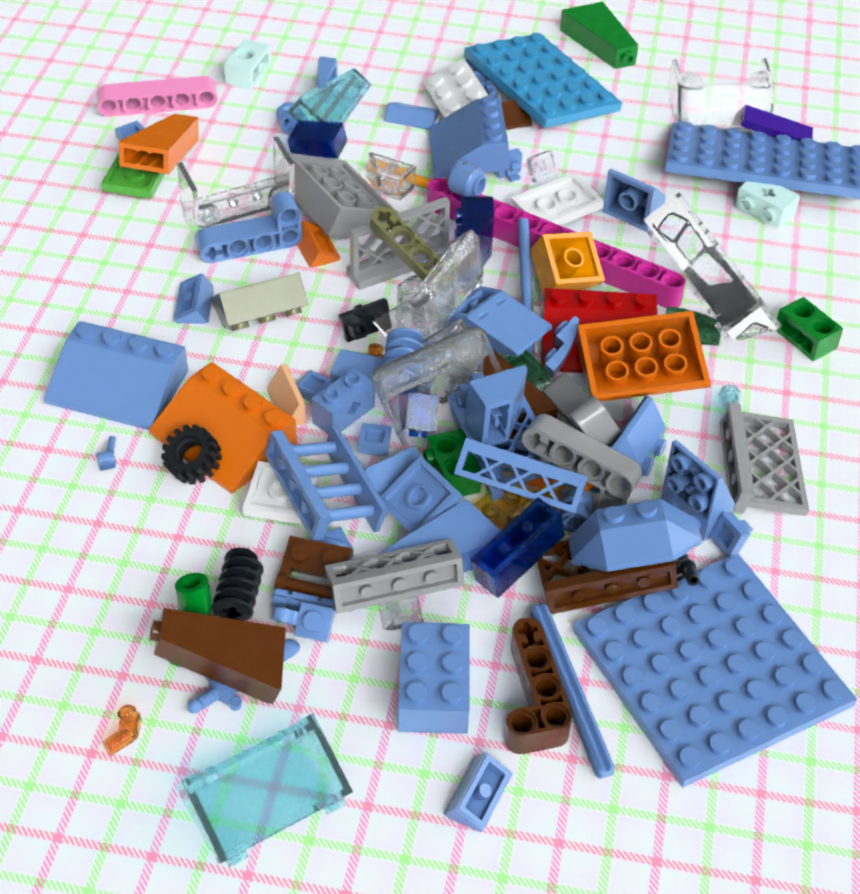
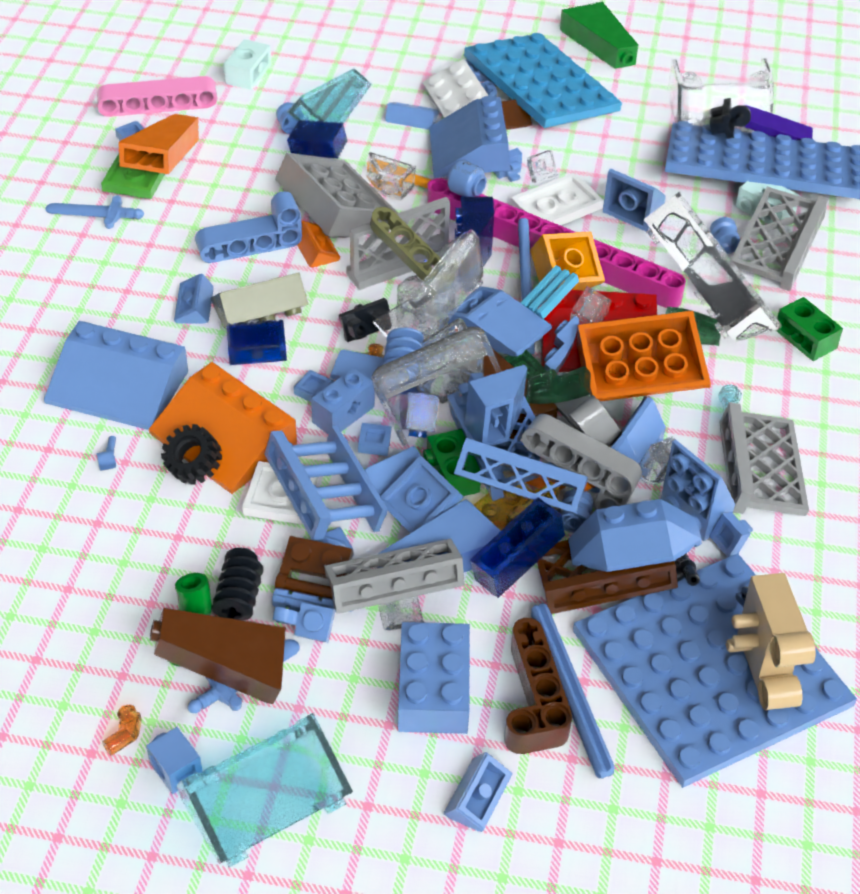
clear windscreen [177,136,295,228] -> none
light nougat slope [267,364,306,426] -> none
medium blue slope [317,56,338,105] -> none
none -> medium blue sword [45,195,144,229]
none -> medium blue brick [146,727,203,794]
none -> clear blue brick [226,319,287,365]
none -> medium azure tile [521,265,579,319]
none -> clear green slope [526,366,591,404]
none -> clear brick [570,286,612,325]
none -> clear piece [639,436,675,485]
none -> black hips [710,98,751,139]
none -> medium blue wheel [710,217,741,254]
none -> tan piece [726,573,816,710]
none -> light grey fence [730,186,829,291]

